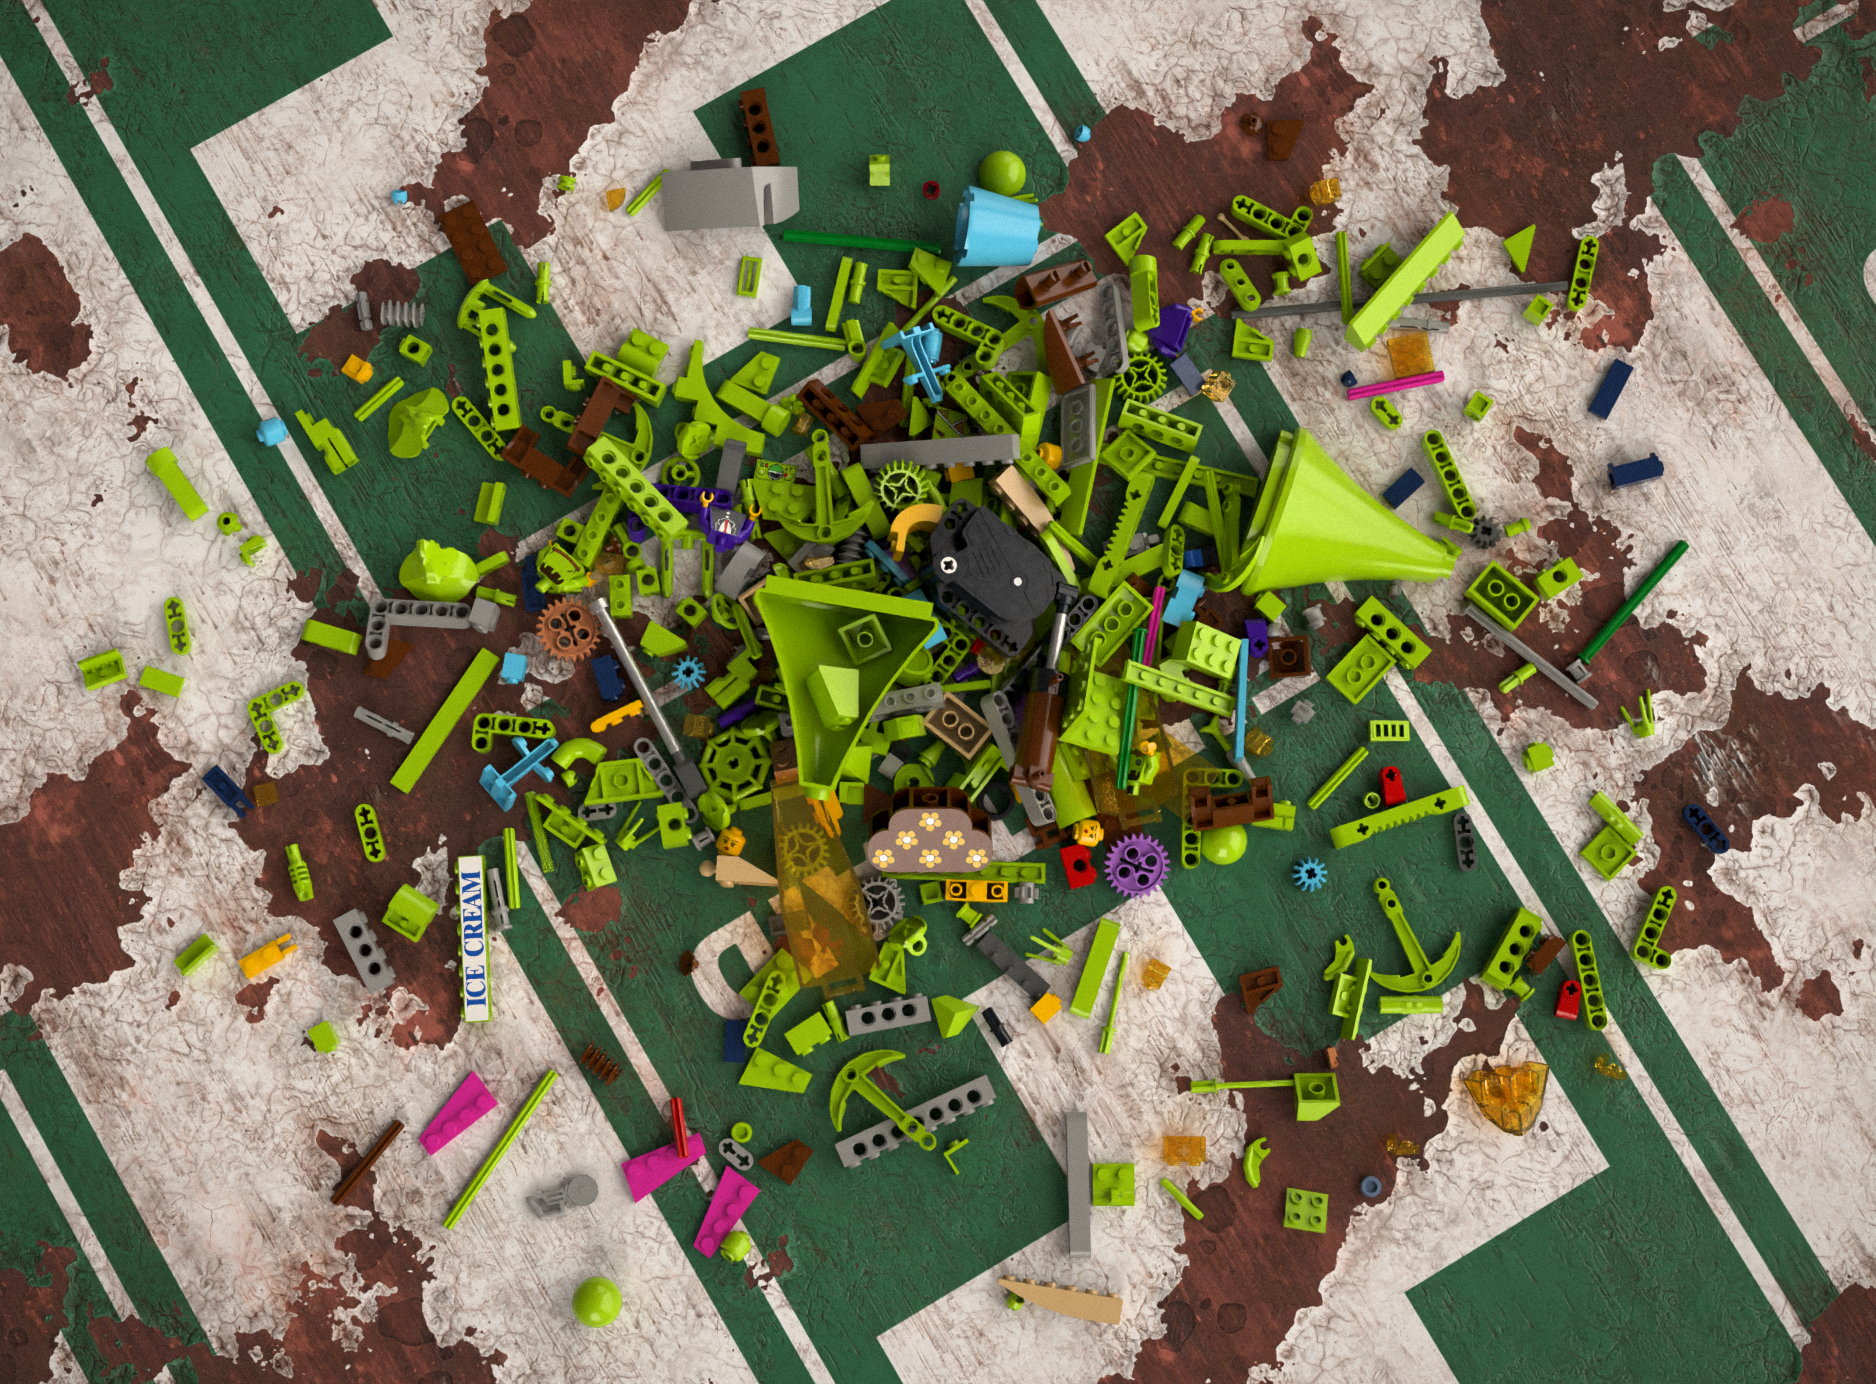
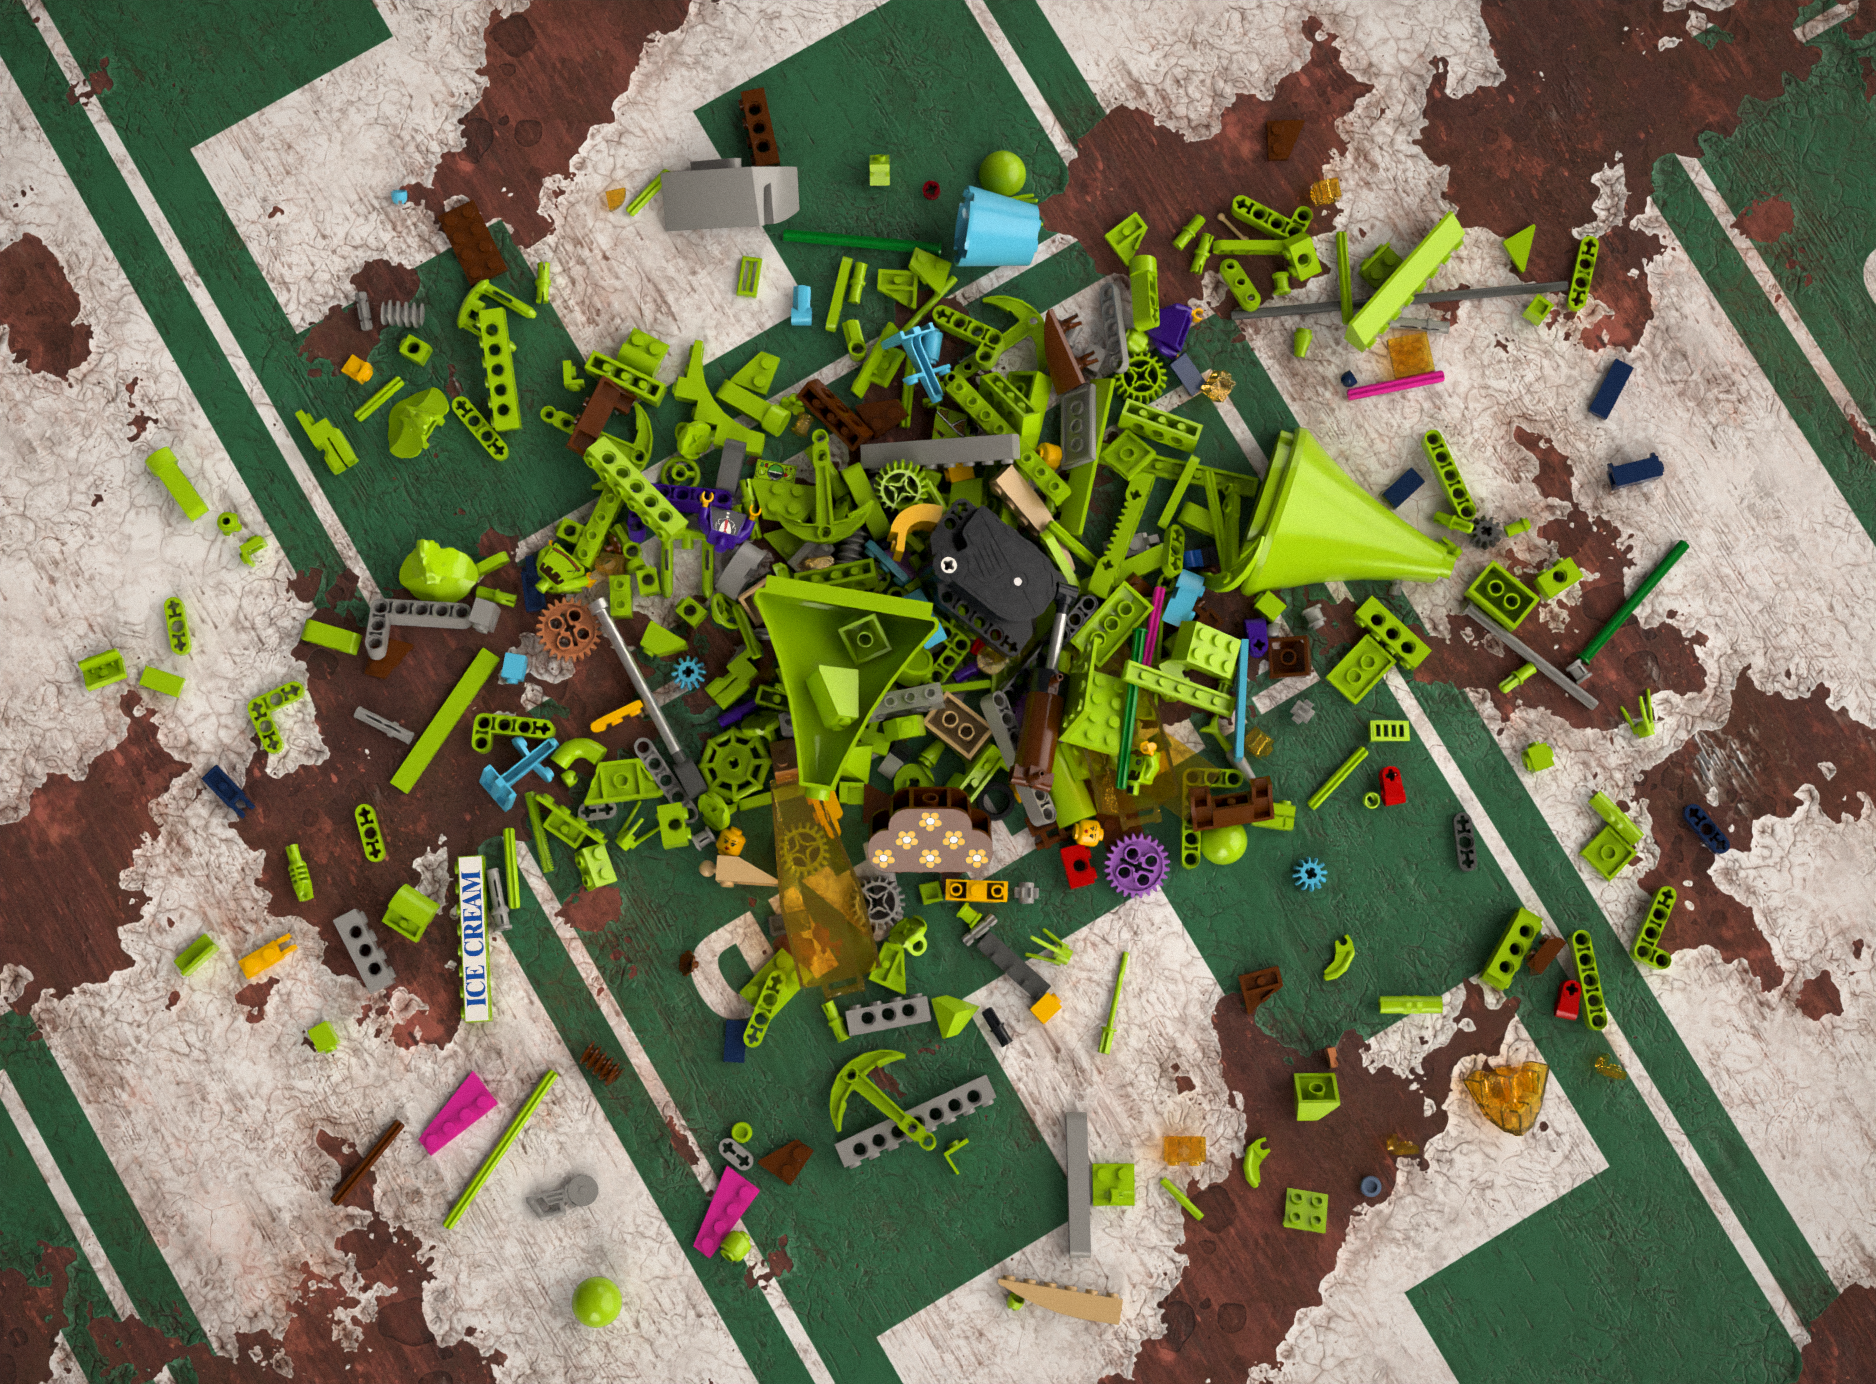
clear yellow tile [253,782,280,807] -> none
medium azure head [256,417,288,446] -> none
lime panel [474,482,507,526] -> none
reddish brown bracket [500,424,592,500] -> none
lime bush [557,175,576,191] -> none
dark blue brick [591,655,626,703] -> none
dark pink wing [621,1133,707,1203] -> none
red axle [670,1097,689,1159] -> none
clear yellow brick [683,714,714,739] -> none
lime wing [738,1047,813,1093] -> none
lime axle [748,327,847,351] -> none
lime brick [784,1012,833,1056] -> none
lime tile [881,861,1046,884] -> none
lime slope [909,396,934,440] -> none
reddish brown piece [1014,258,1097,310] -> none
lime beam [1069,917,1121,1019] -> none
medium azure hinge [1074,124,1091,142] -> none
clear yellow brick [1140,958,1172,992] -> none
lime piece [1189,1078,1294,1094] -> none
lime wing [1231,318,1274,363] -> none
reddish brown plant [1240,112,1265,136] -> none
lime bracket [1328,957,1372,1040] -> none
lime gear [1329,785,1470,849] -> none
lime piece [1369,877,1461,993] -> none
lime beam [1370,396,1403,431] -> none
lime brick [1462,391,1494,423] -> none
lime bush [1508,975,1535,1002] -> none

